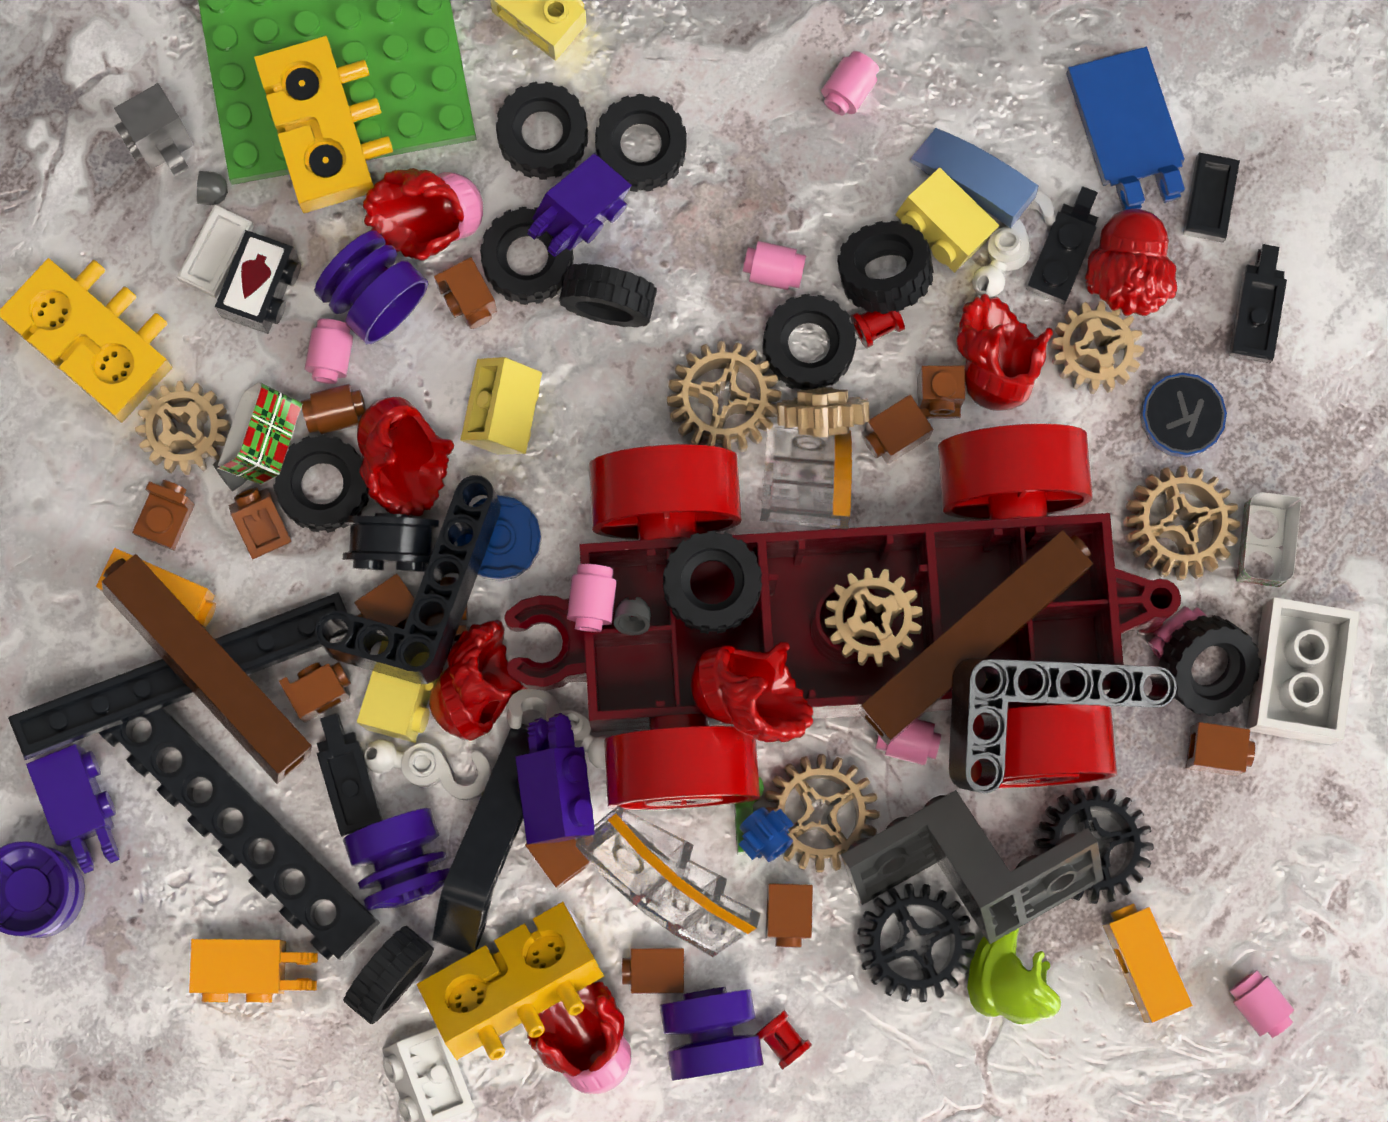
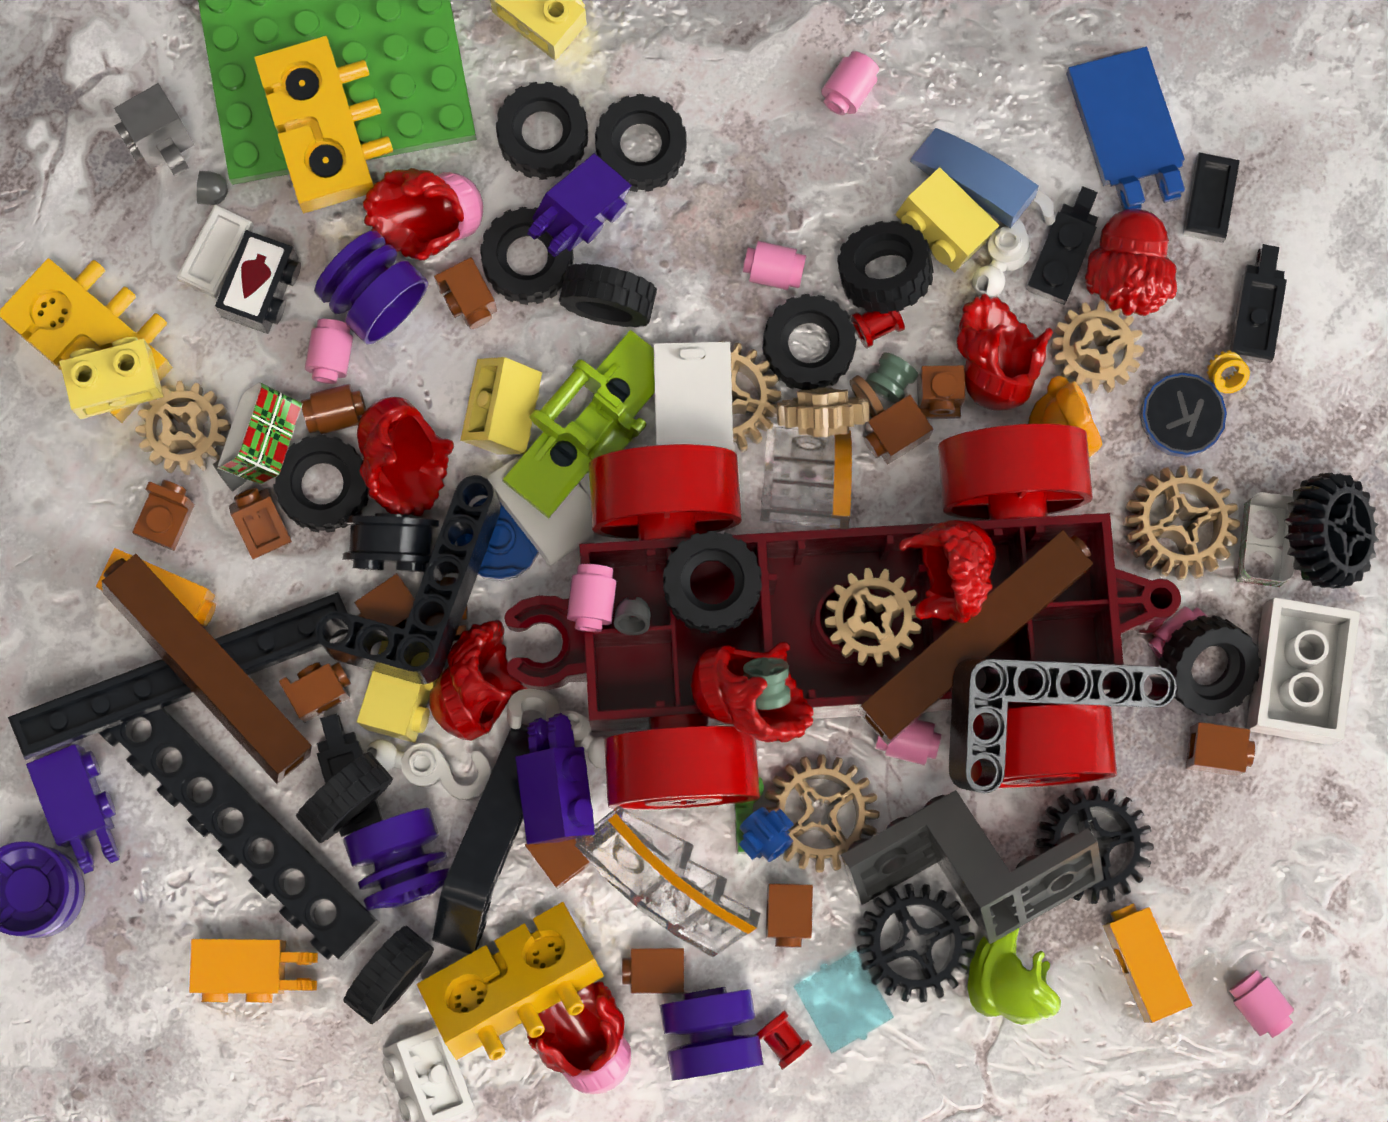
none -> light yellow brick [59,337,164,419]
none -> black tyre [296,752,393,843]
none -> white container [485,454,598,566]
none -> lime piece [502,330,655,519]
none -> white container [654,342,735,451]
none -> sand green wheel [743,657,791,710]
none -> clear light blue piece [793,950,894,1054]
none -> medium nougat piece [849,375,884,417]
none -> sand green wheel [865,352,919,403]
none -> red hair [899,520,996,623]
none -> light orange piece [1028,376,1102,458]
none -> yellow bush [1206,350,1250,393]
none -> black gear [1284,473,1379,589]

